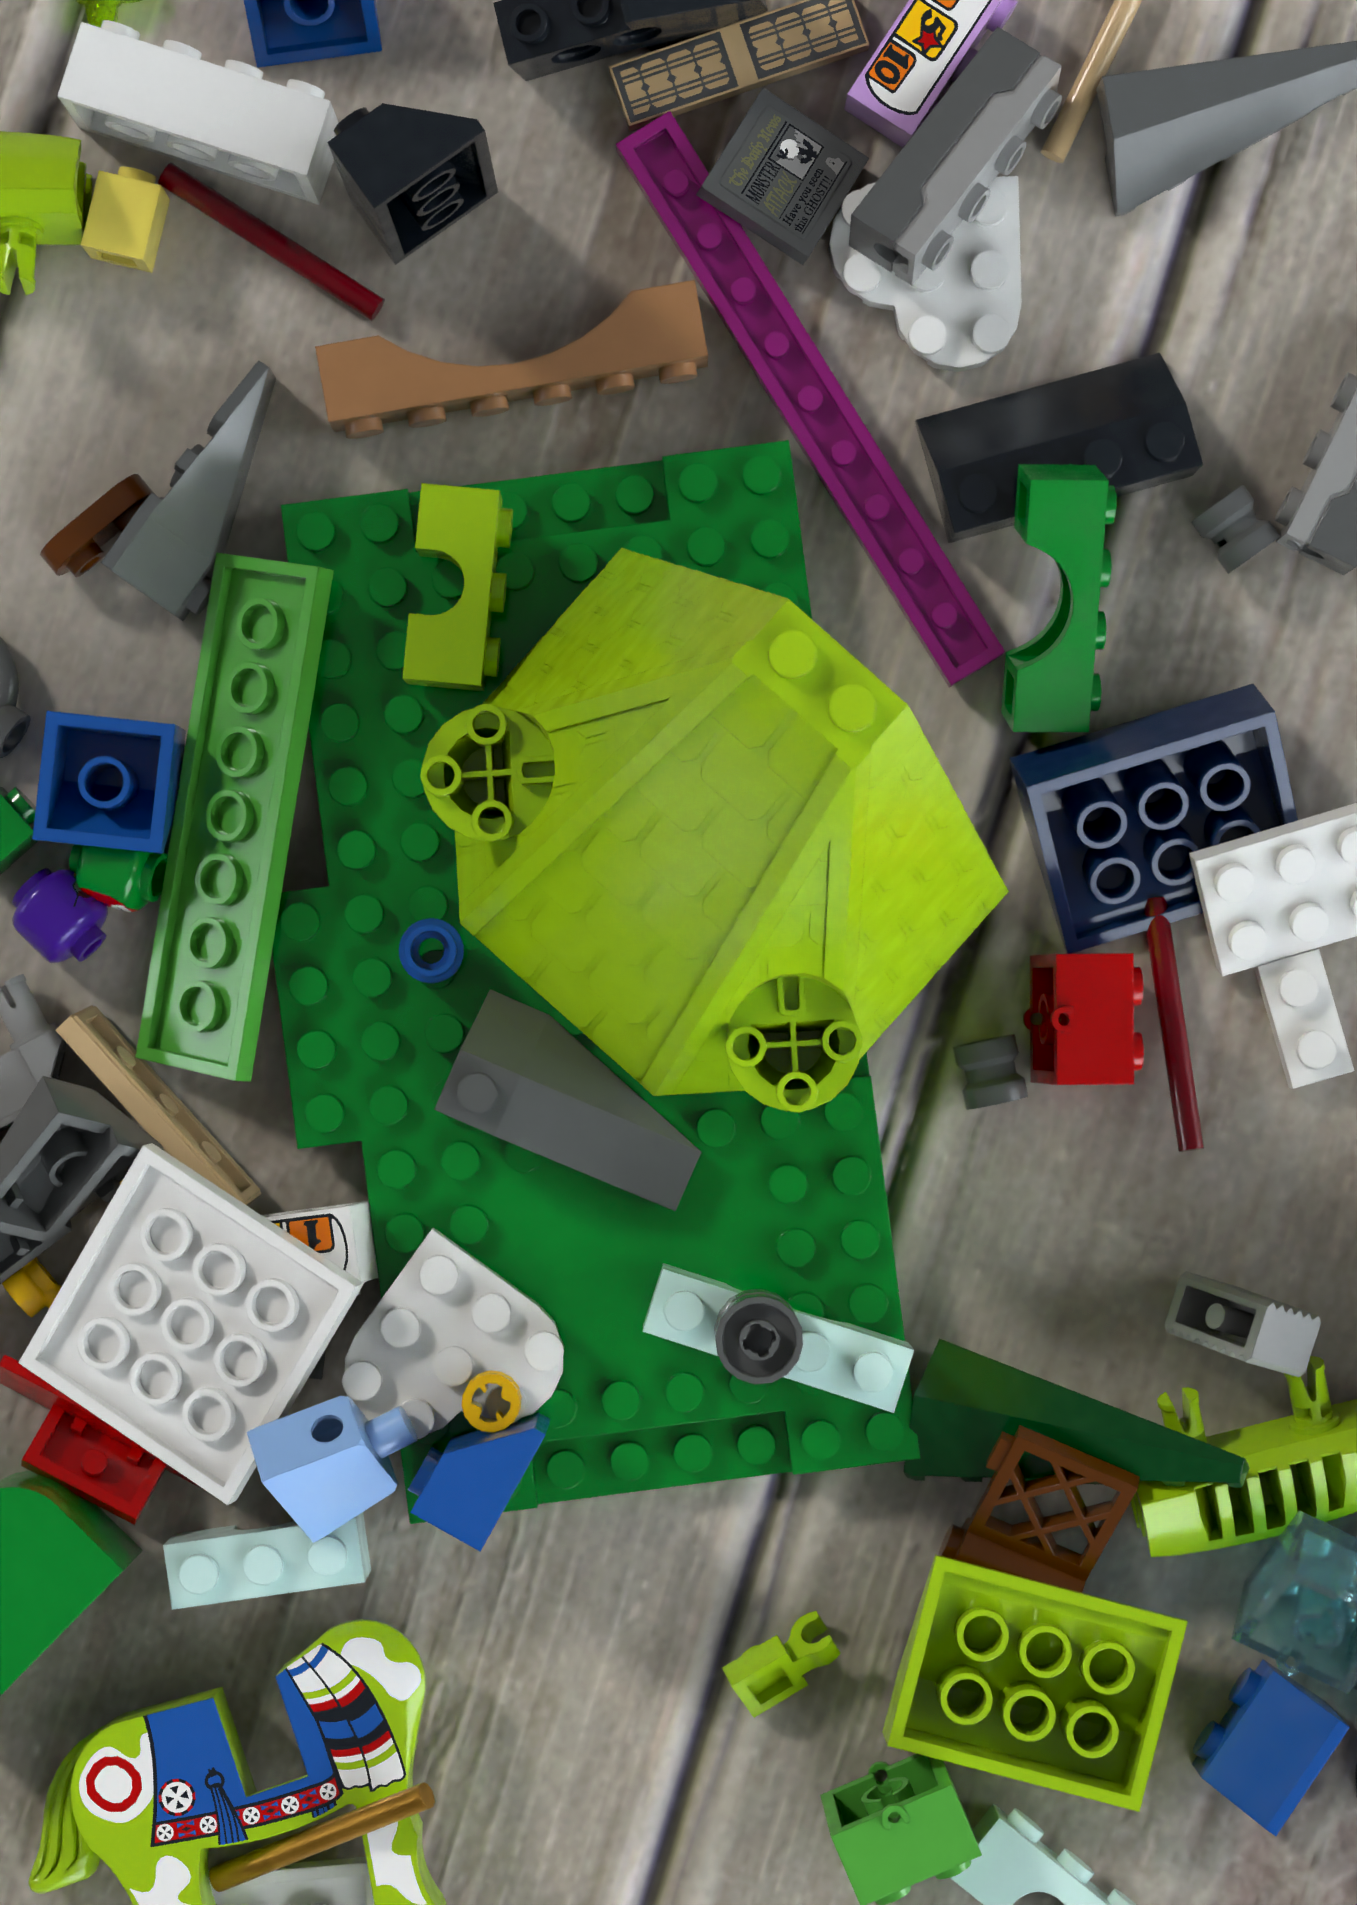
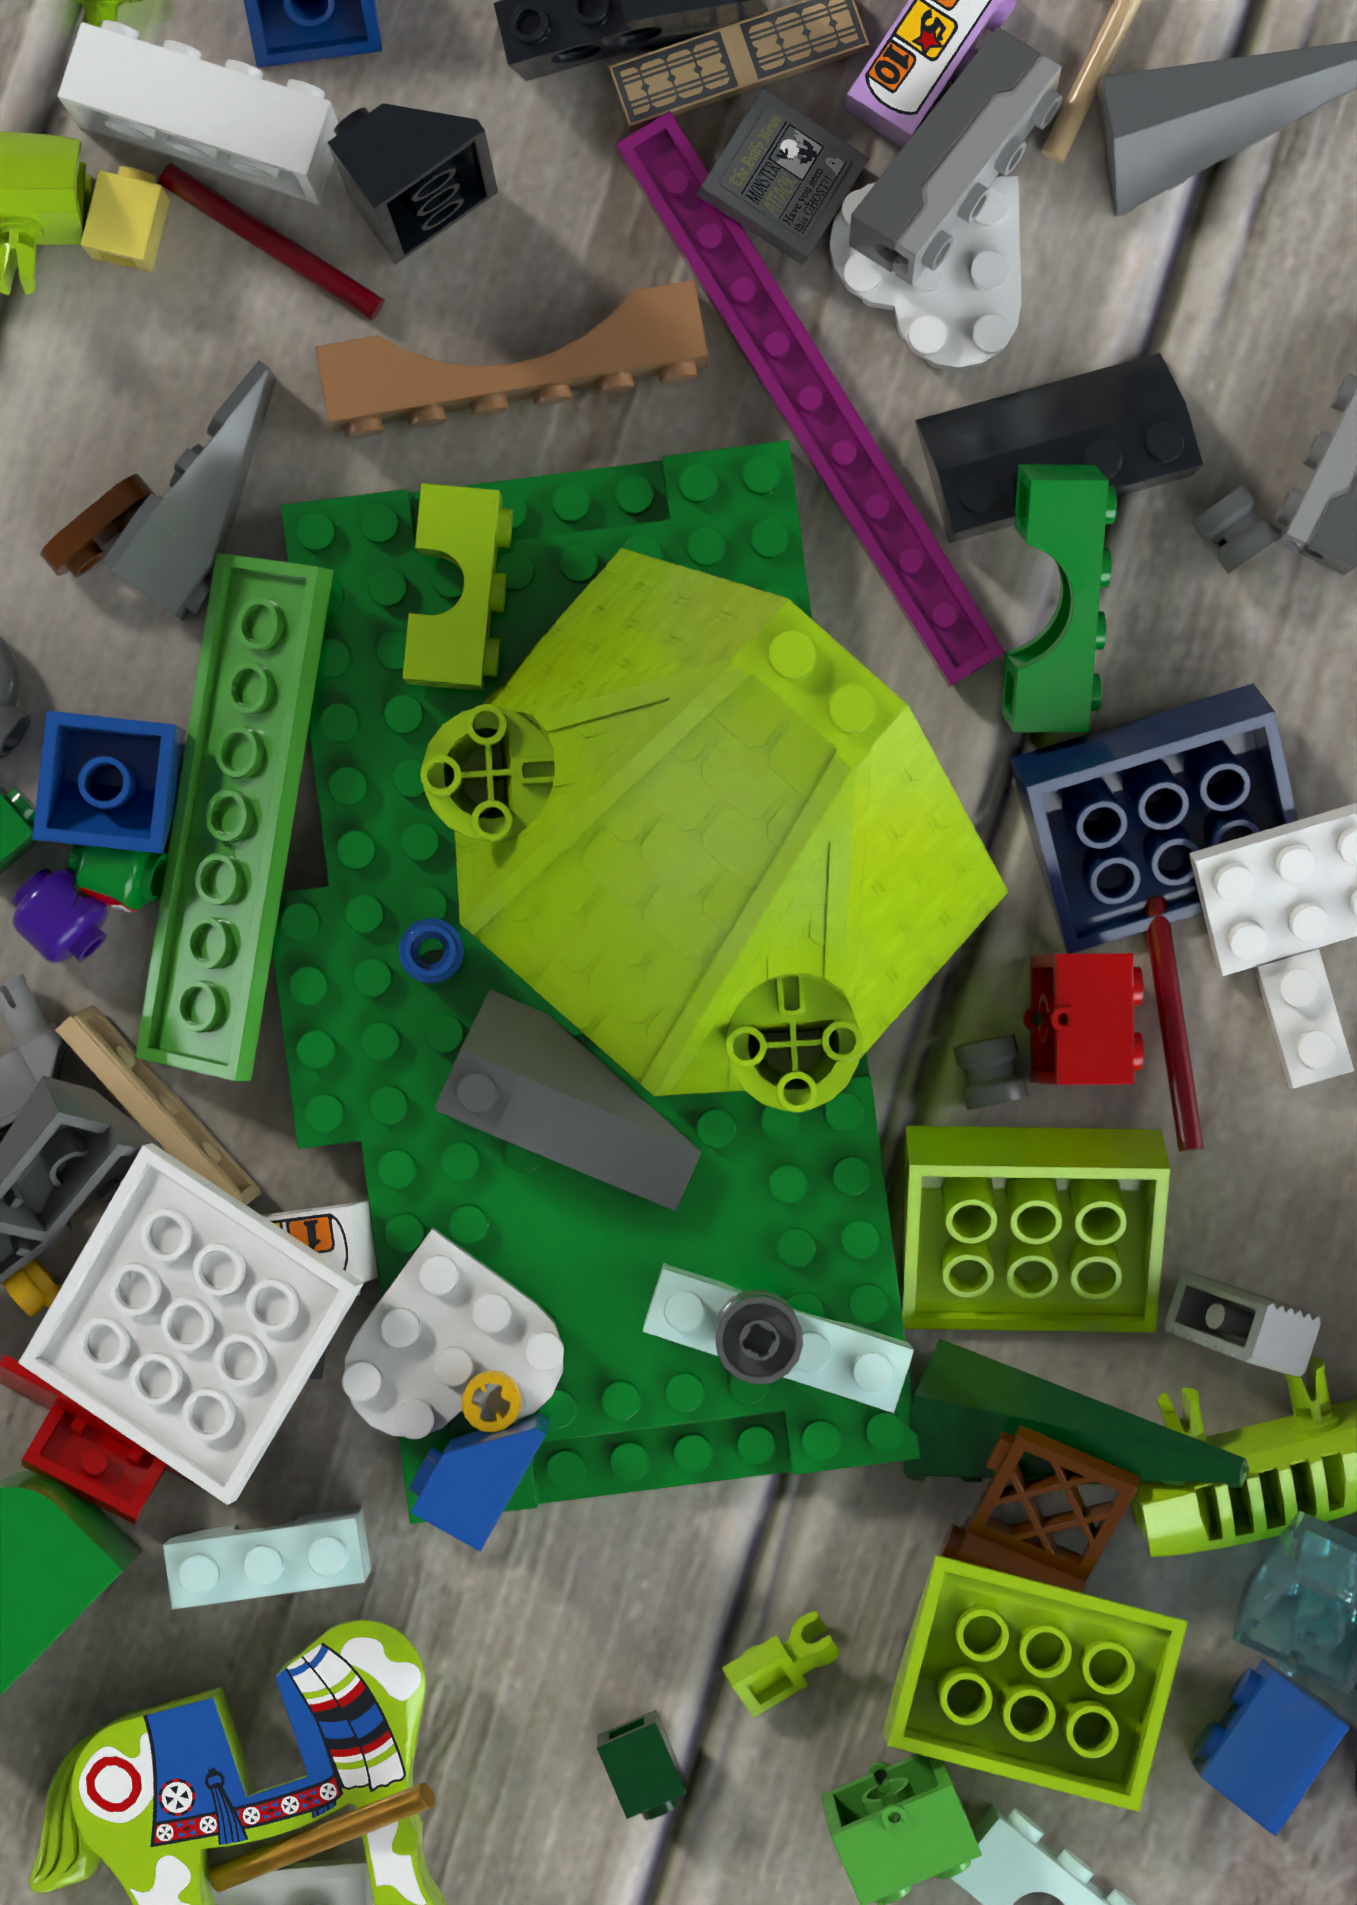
light blue torso [247,1396,417,1543] -> none
none -> dark green brick [596,1710,686,1820]
none -> lime slope [901,1126,1170,1333]

